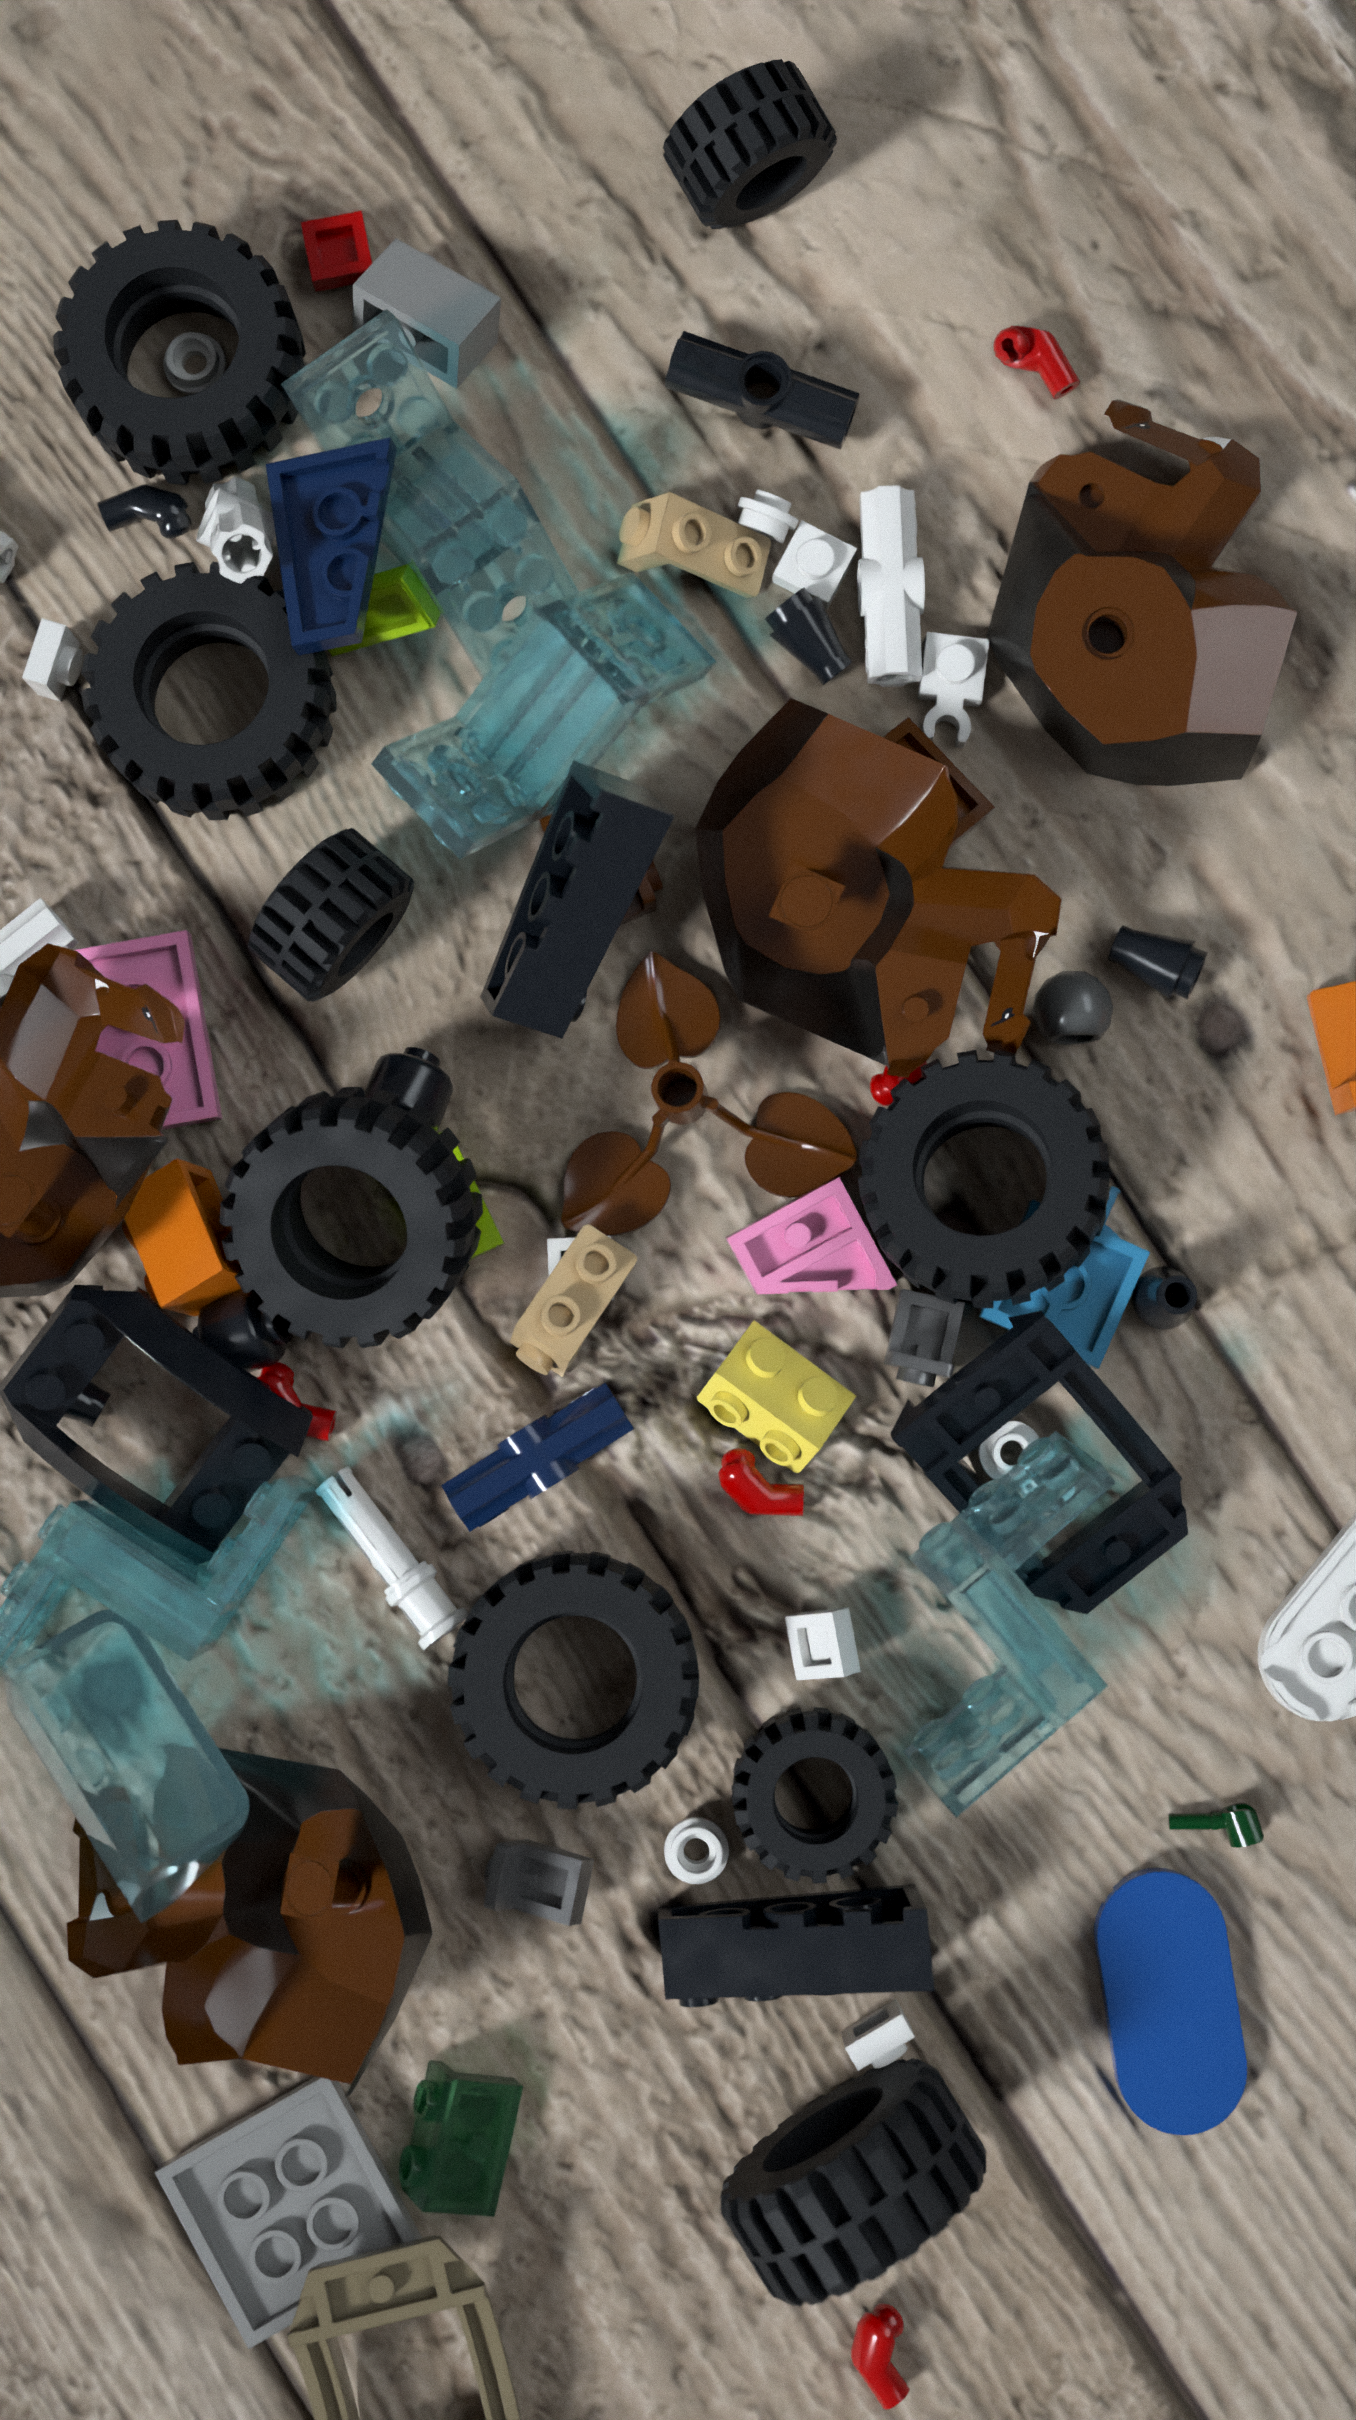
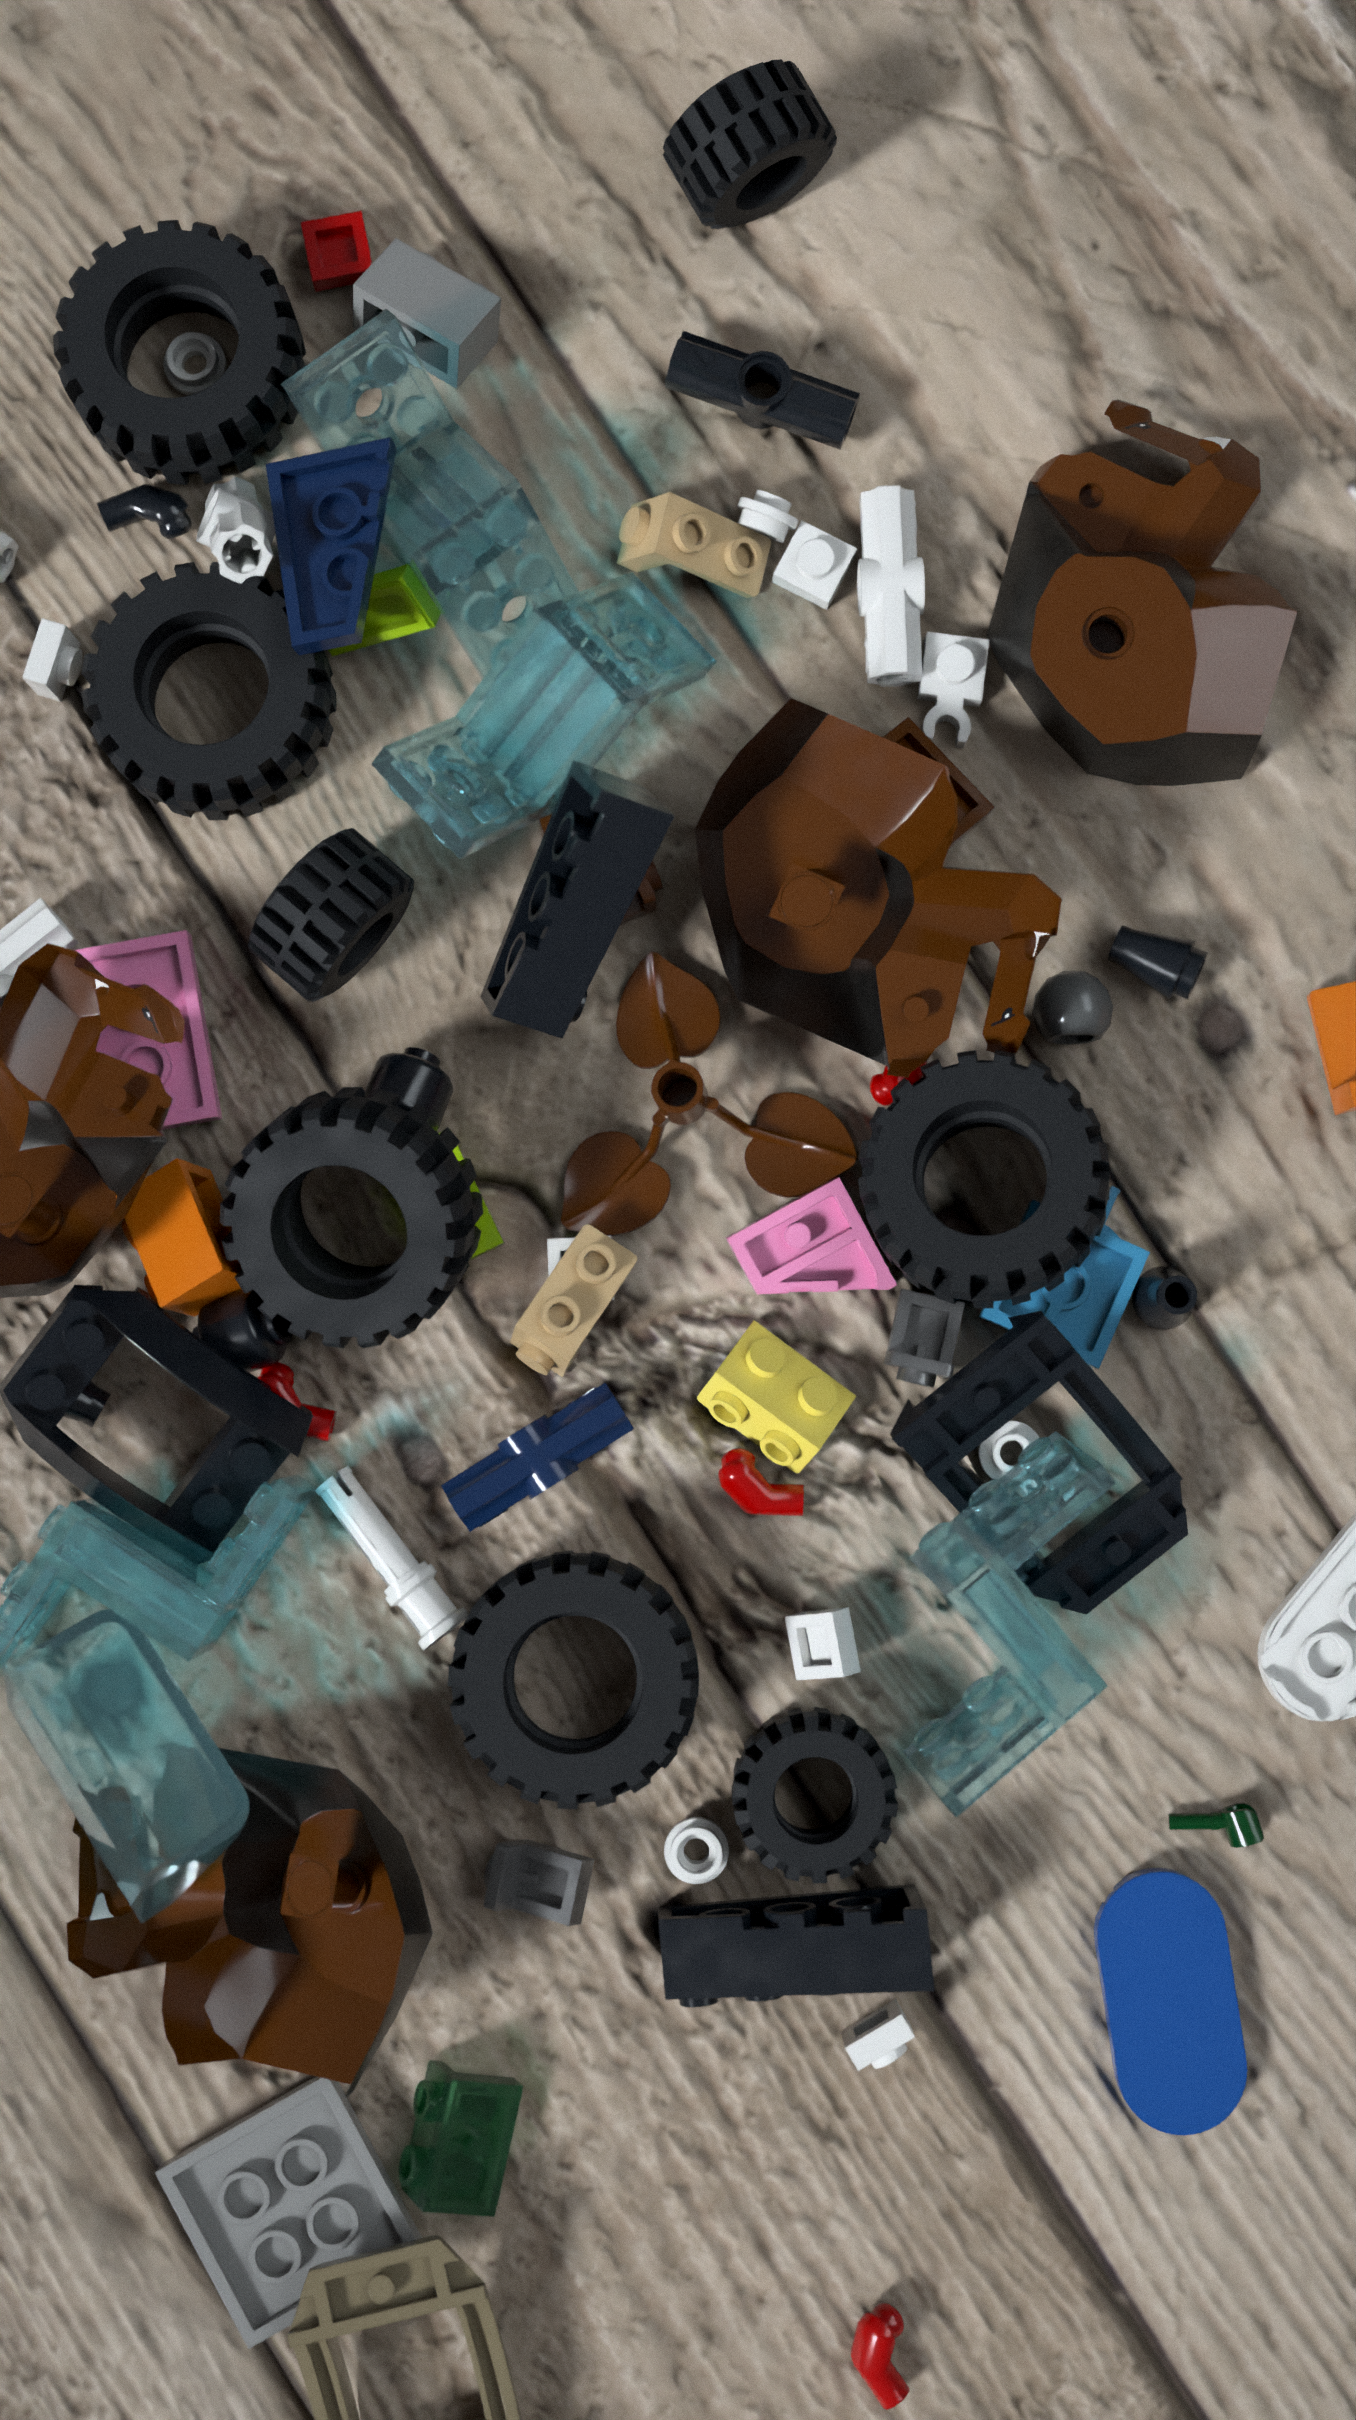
black tyre [721,2058,986,2306] -> none
black cone [765,587,853,685] -> none
red arm [993,326,1080,399] -> none

